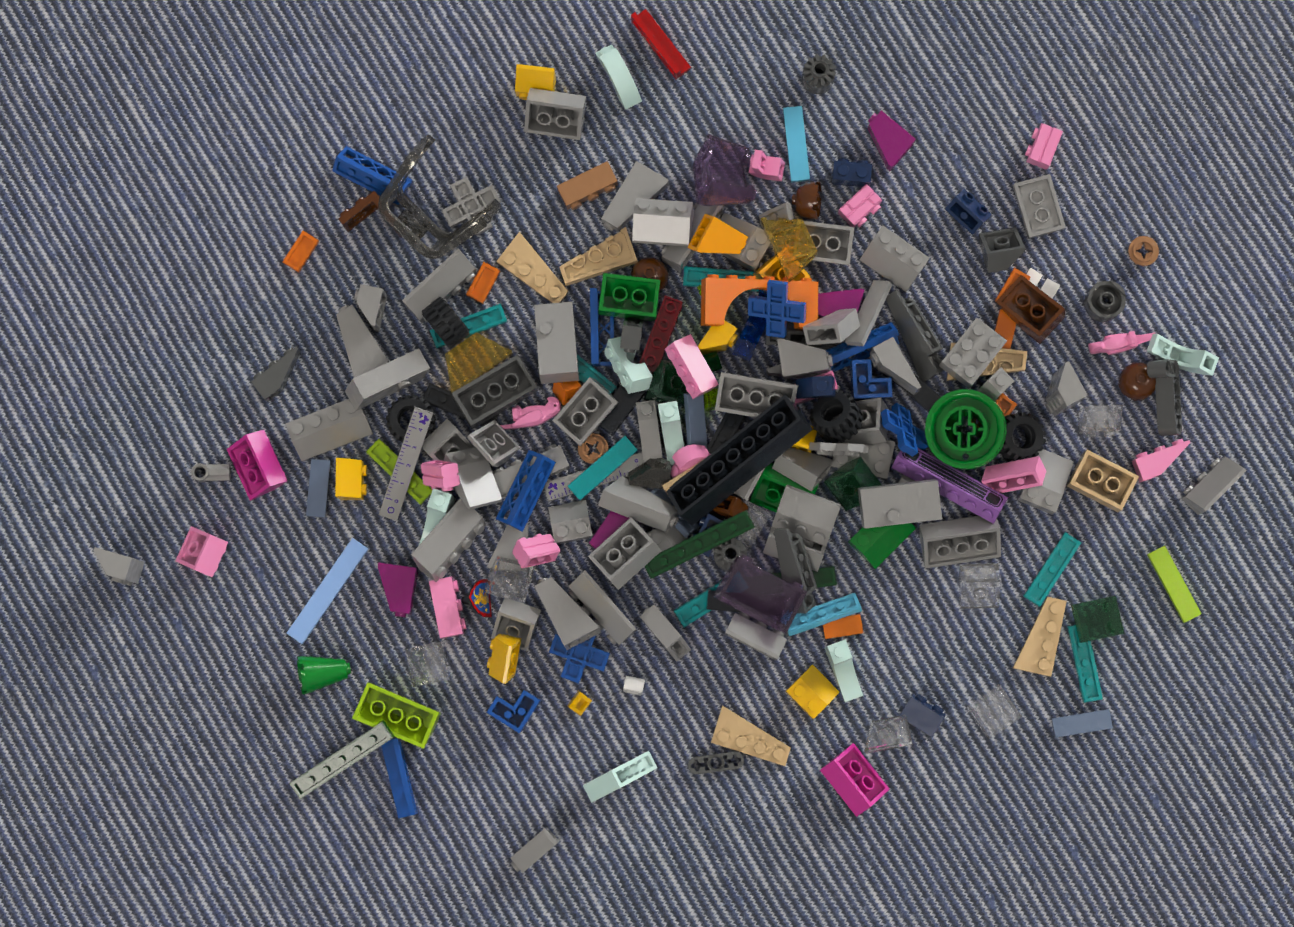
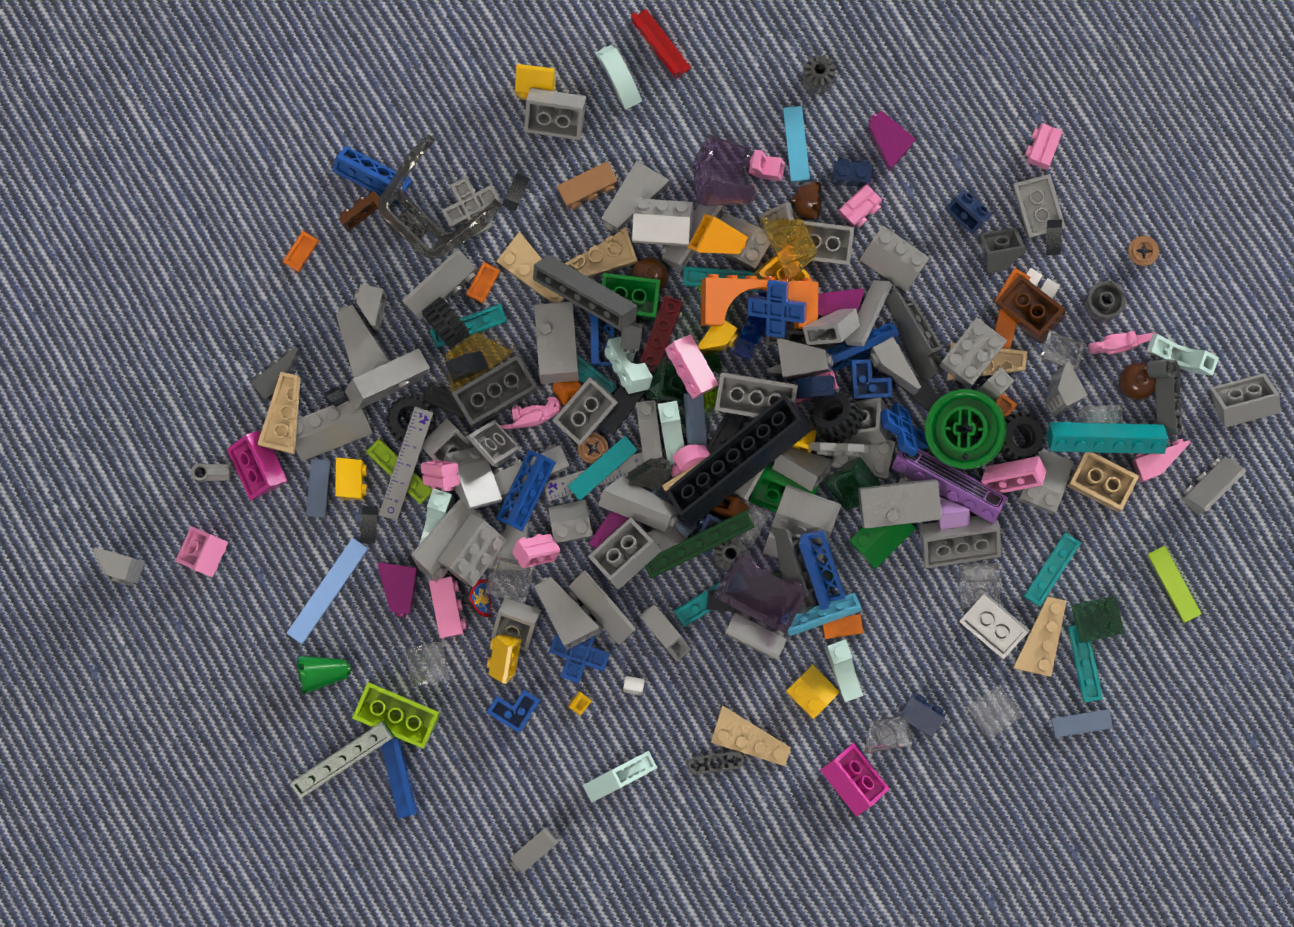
none -> tan wing [258,372,301,455]
none -> black sticker [324,386,349,407]
none -> black sticker [360,506,378,543]
none -> light grey brick [437,514,507,587]
none -> black slope [445,351,489,383]
none -> black sticker [502,173,530,211]
none -> dark grey brick [533,255,637,331]
none -> blue fence [799,530,846,610]
none -> lavender slope [938,497,970,530]
none -> plate [959,592,1029,660]
none -> clear slope [1038,331,1085,372]
none -> black sticker [1046,219,1062,255]
none -> teal brick [1046,422,1168,454]
none -> light grey slope [1210,373,1280,427]

